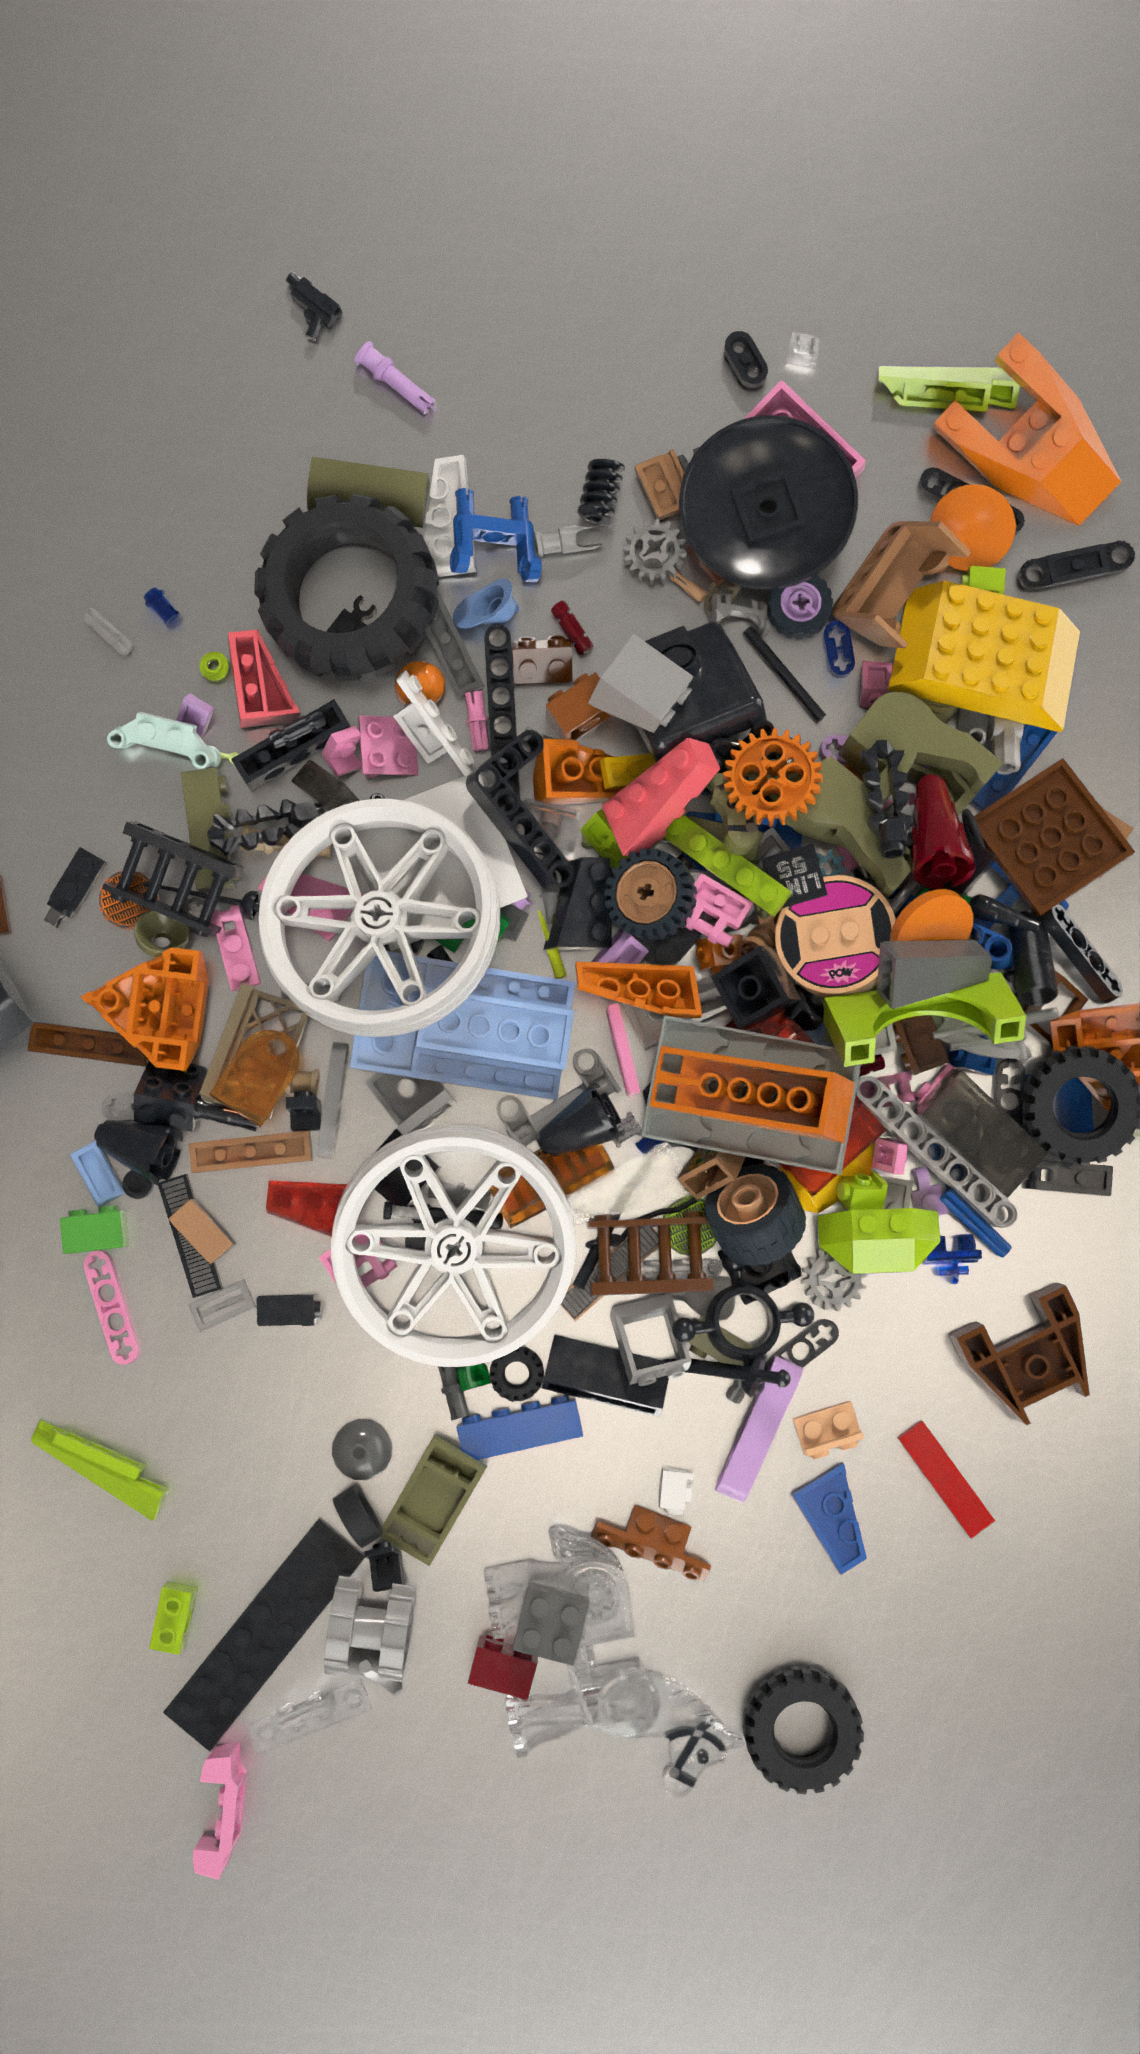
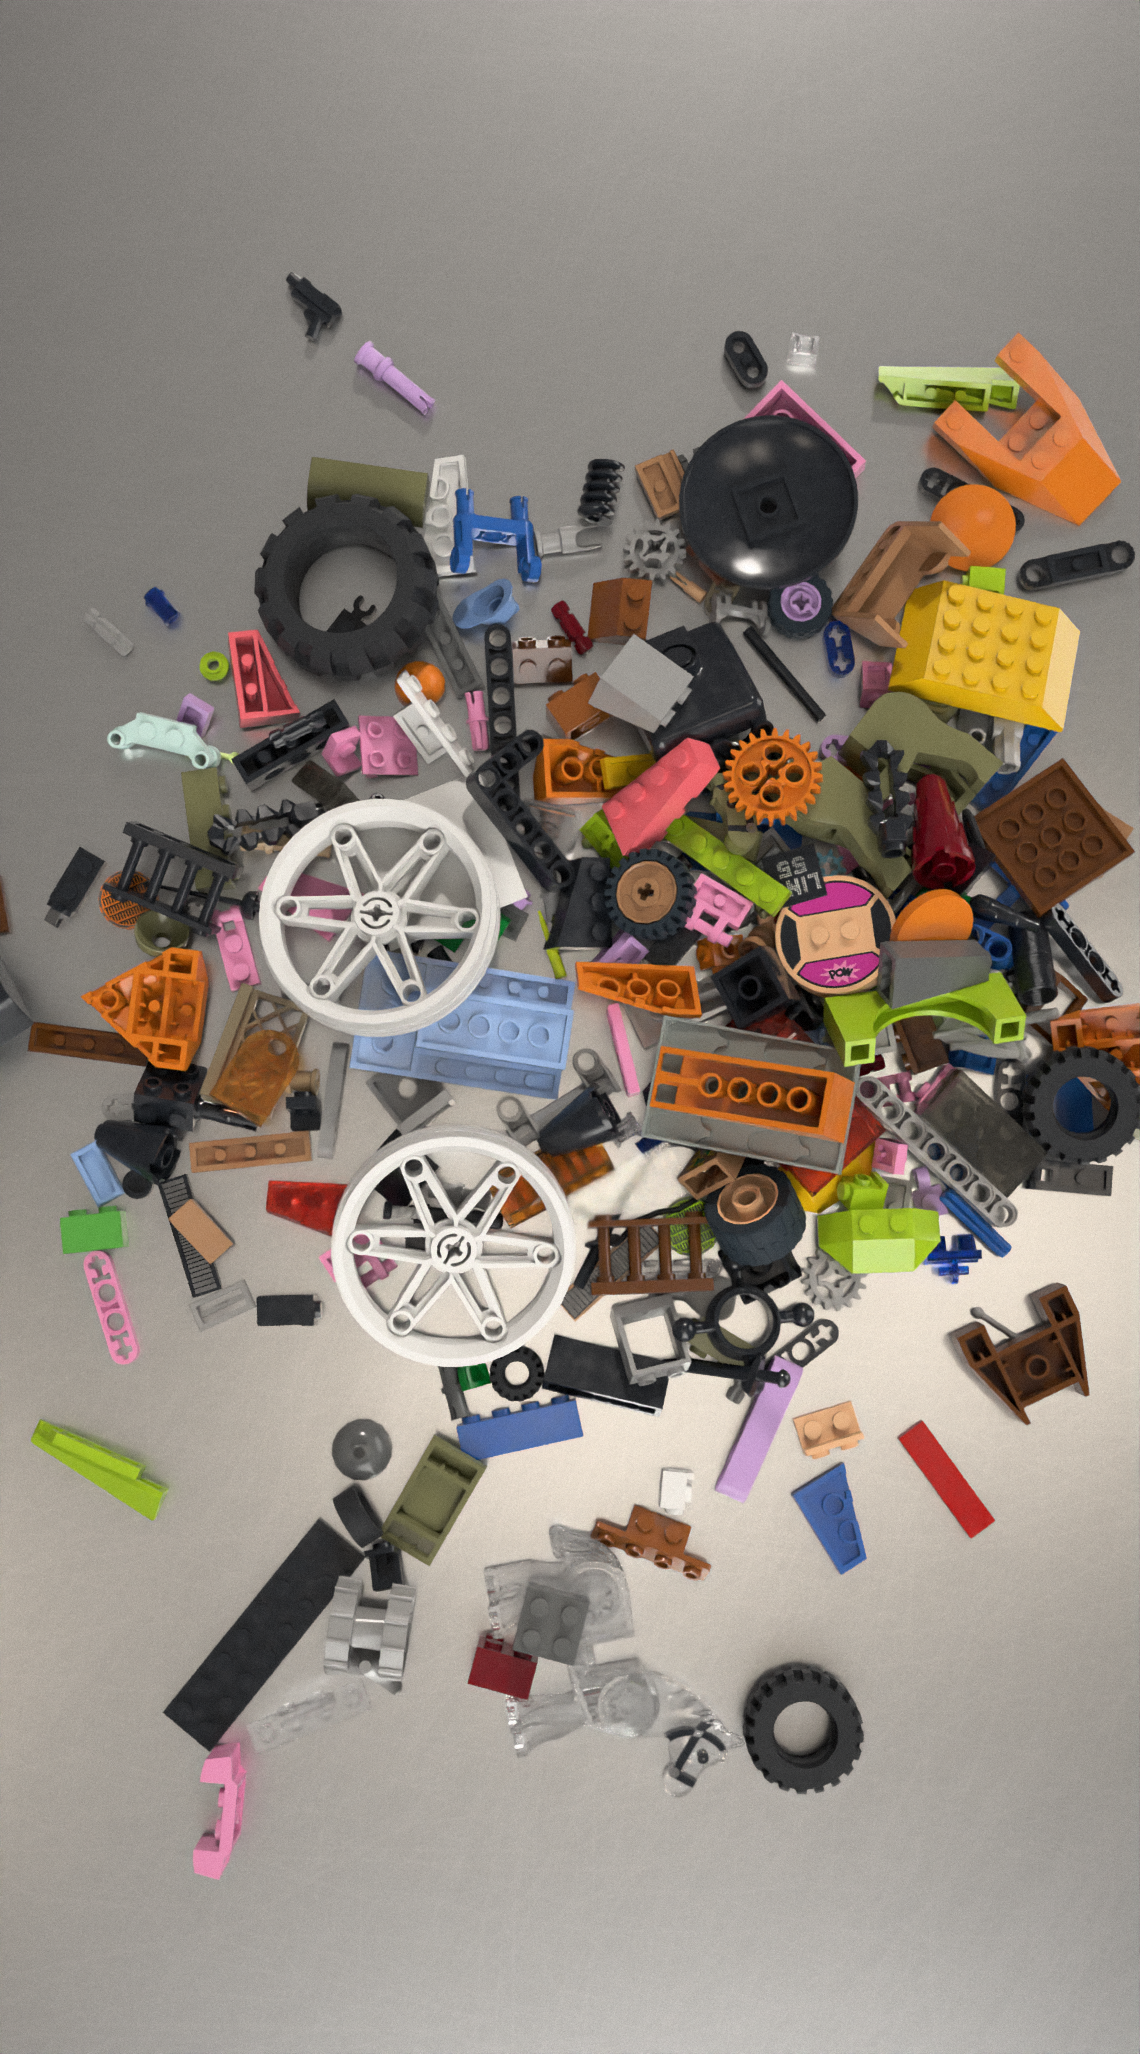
lime brick [149,1581,198,1655] -> none
none -> dark orange slope [587,577,652,645]
none -> light grey hinge [972,1307,1022,1339]

